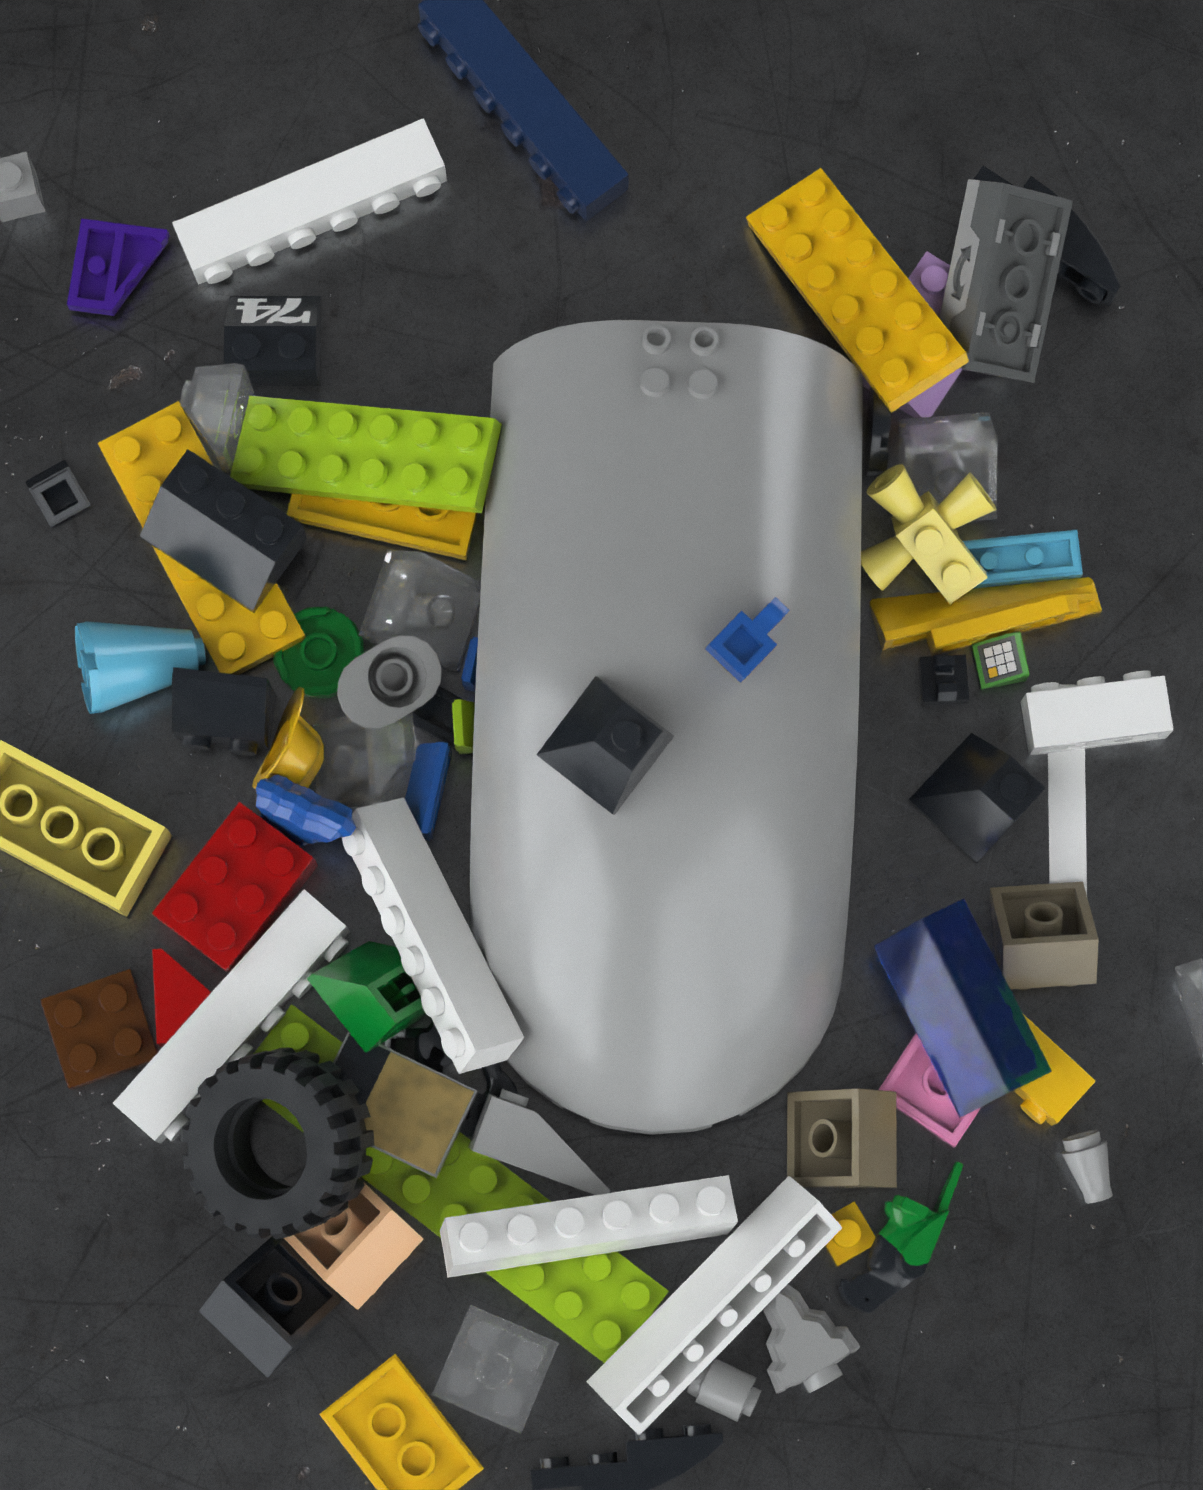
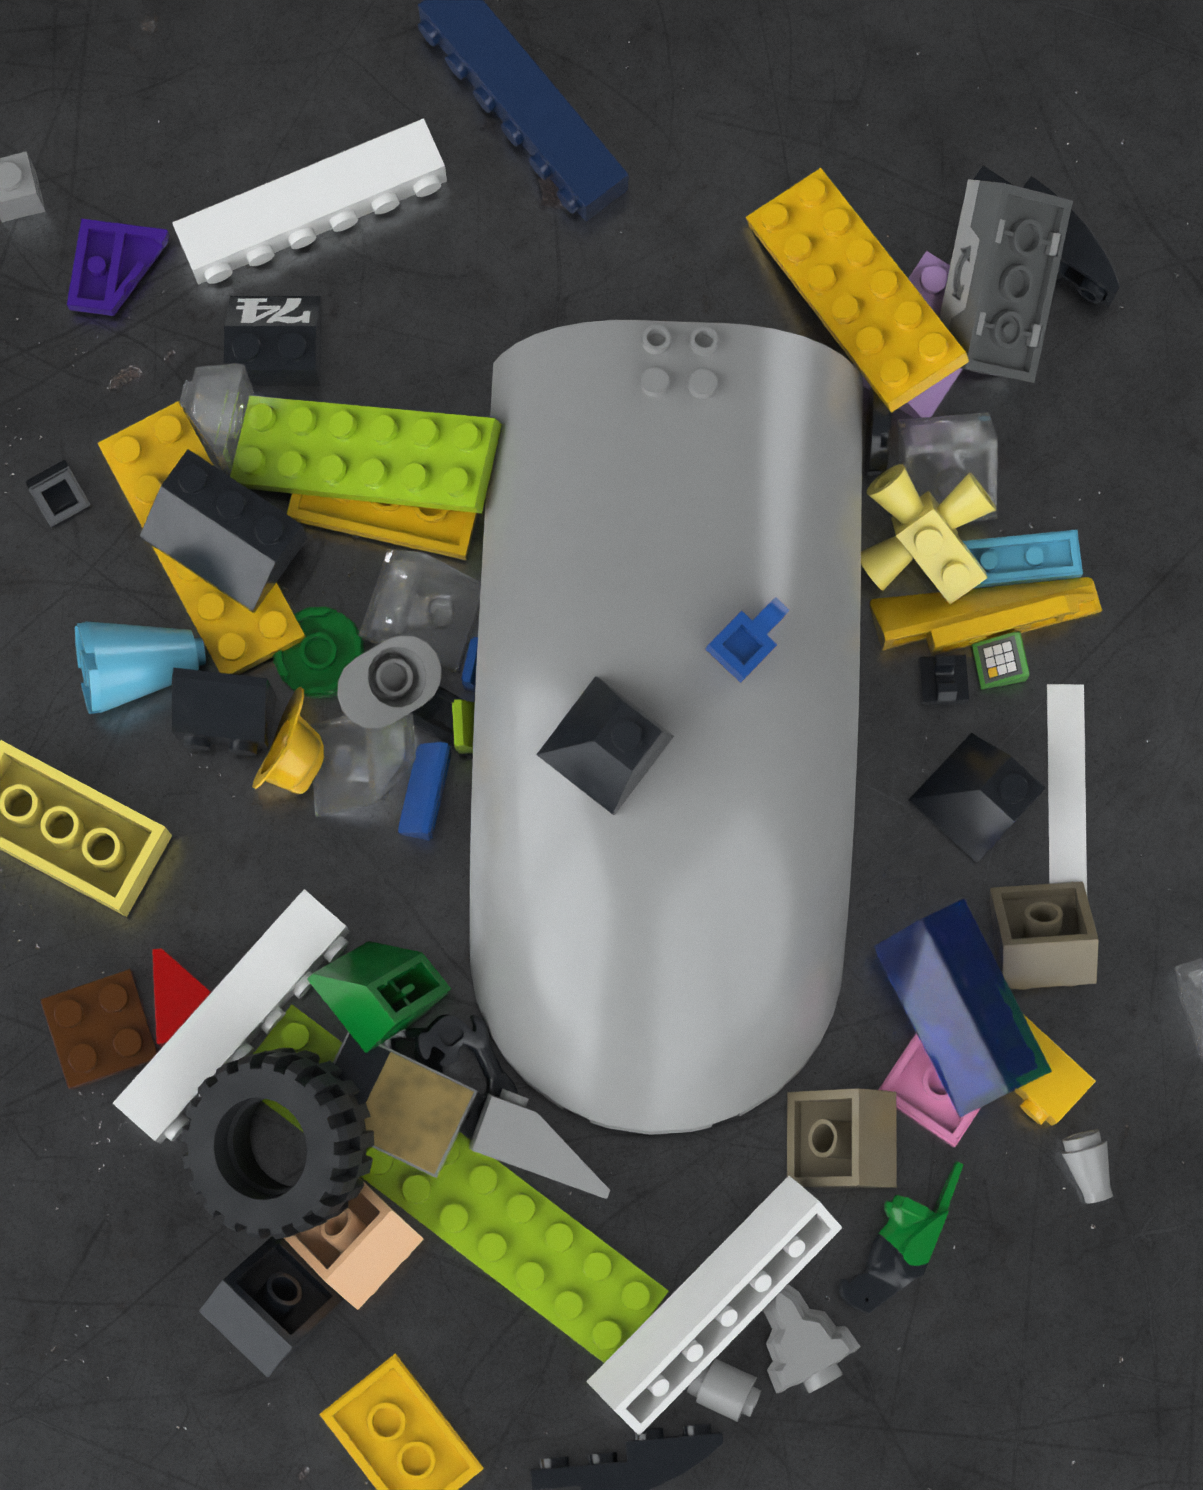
red brick [152,801,318,974] -> none
blue rock [256,774,356,846] -> none
white brick [342,797,524,1074] -> none
clear brick [432,1304,560,1434] -> none
white brick [440,1175,738,1278] -> none
yellow plate [825,1201,876,1267] -> none
white brick [1021,671,1173,756] -> none

